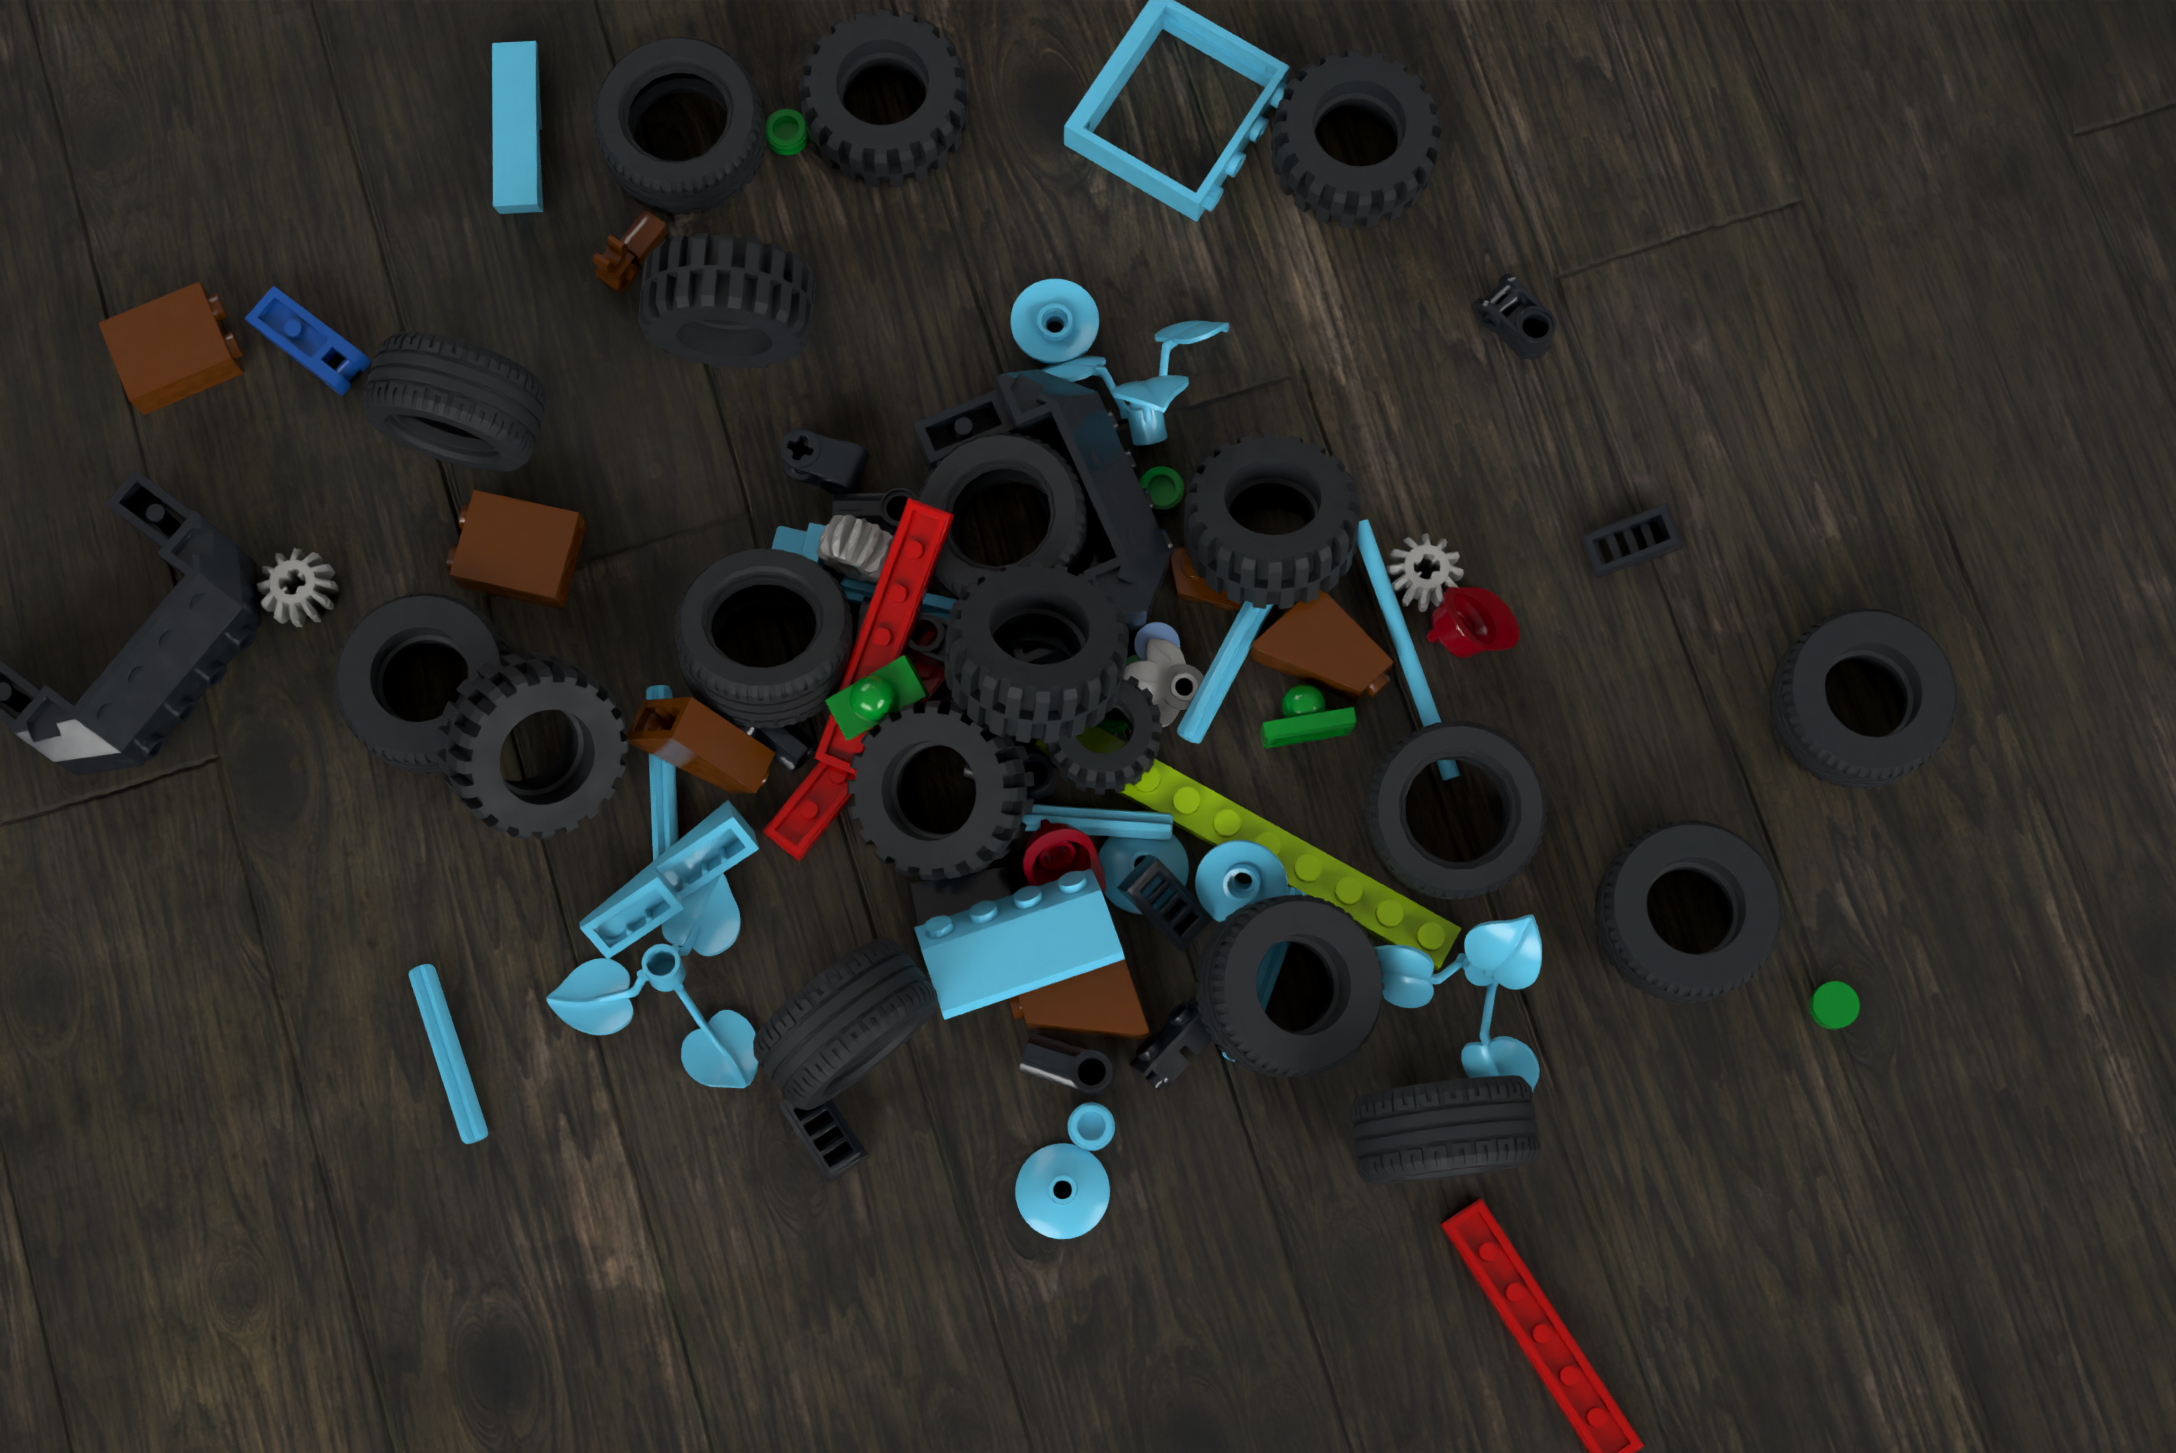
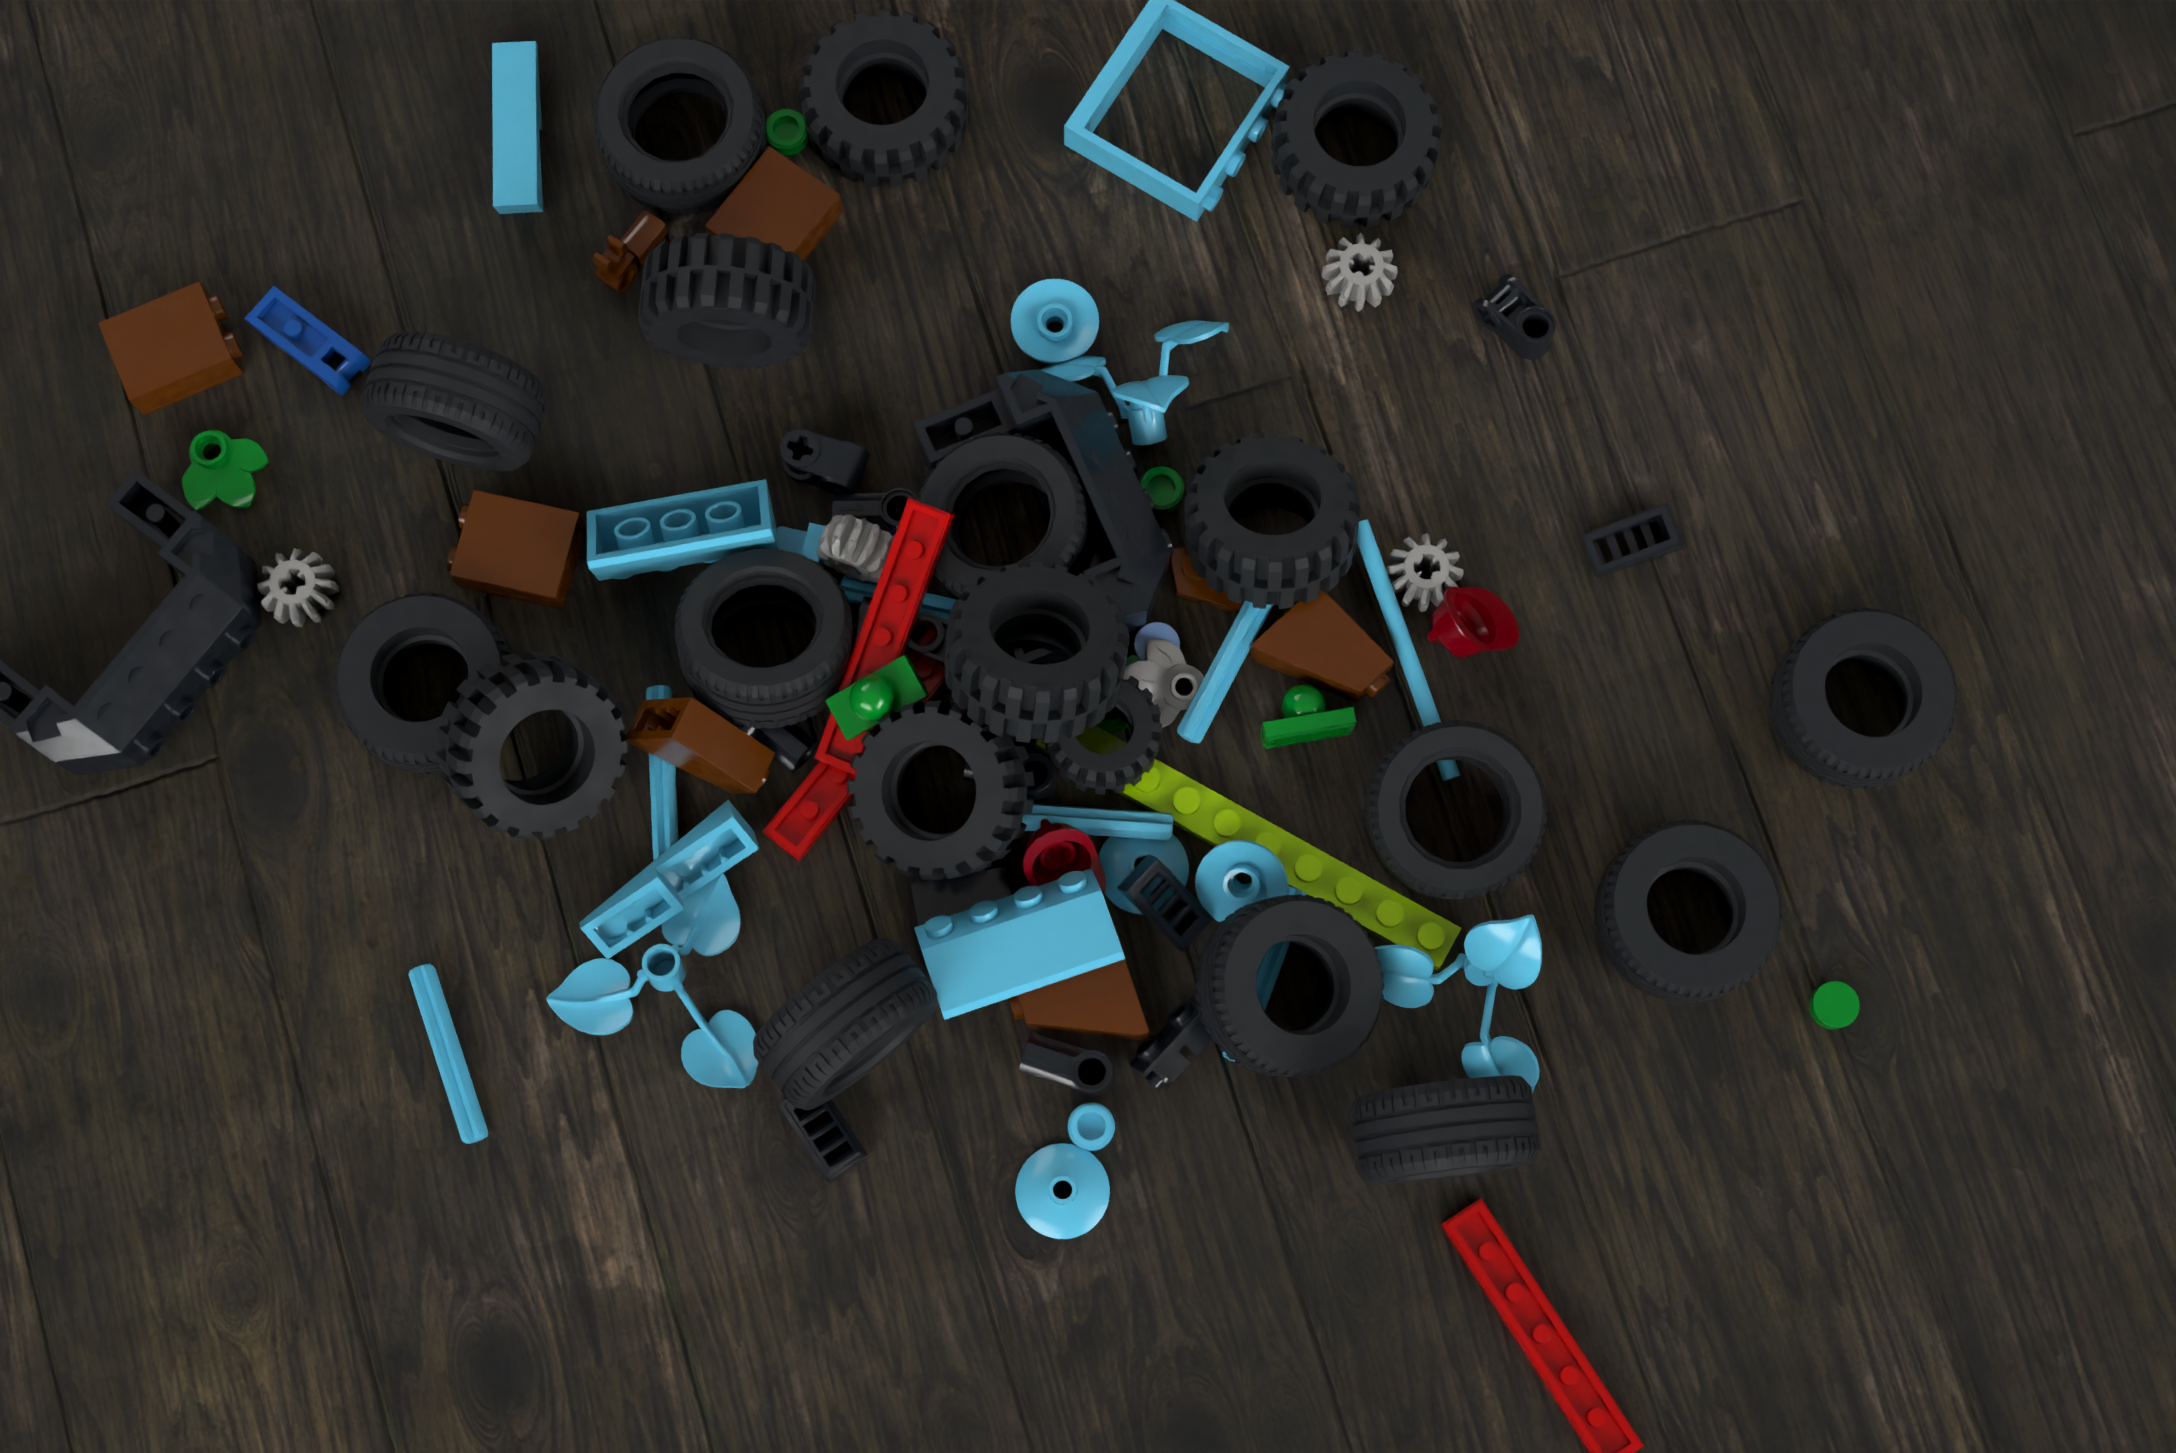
none -> green plate [182,430,269,511]
none -> medium azure slope [587,479,779,581]
none -> reddish brown brick [705,146,843,261]
none -> light grey gear [1322,233,1398,312]

